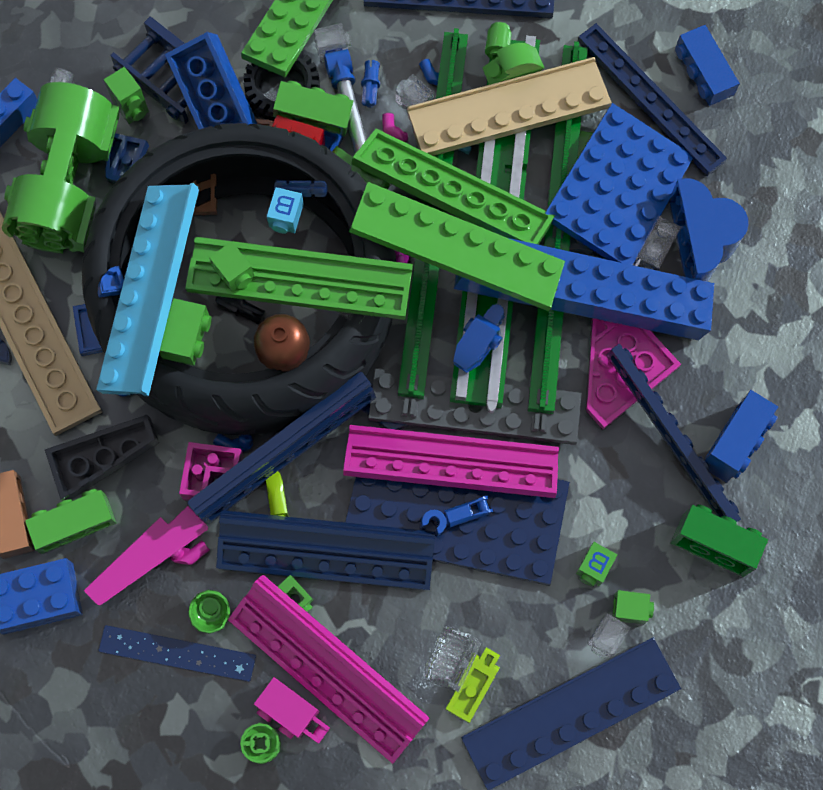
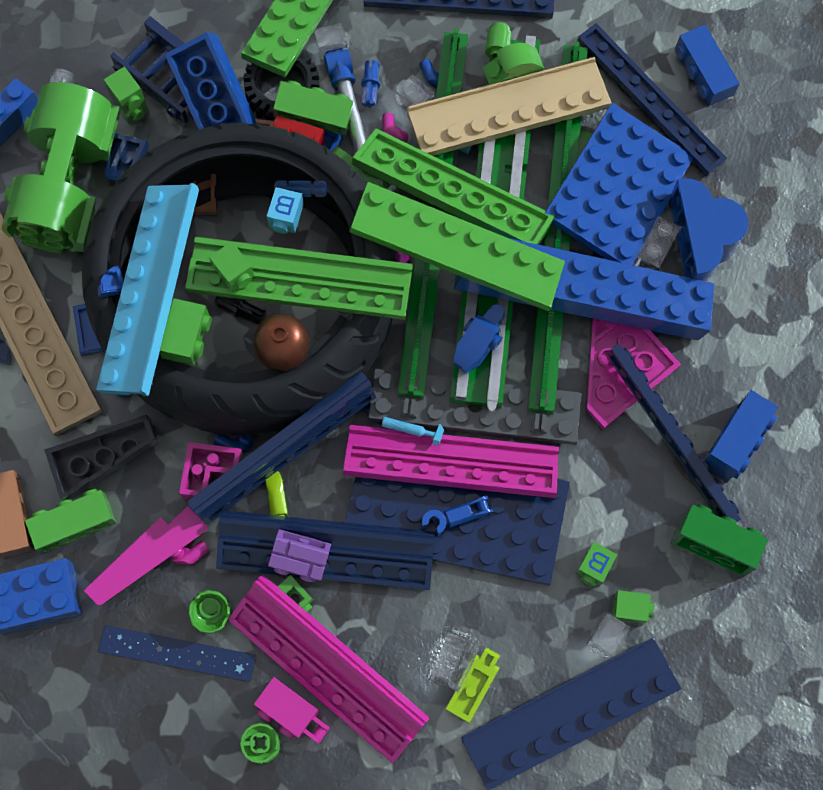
none -> medium lavender brick [268,529,331,582]
none -> medium azure piece [382,417,444,446]

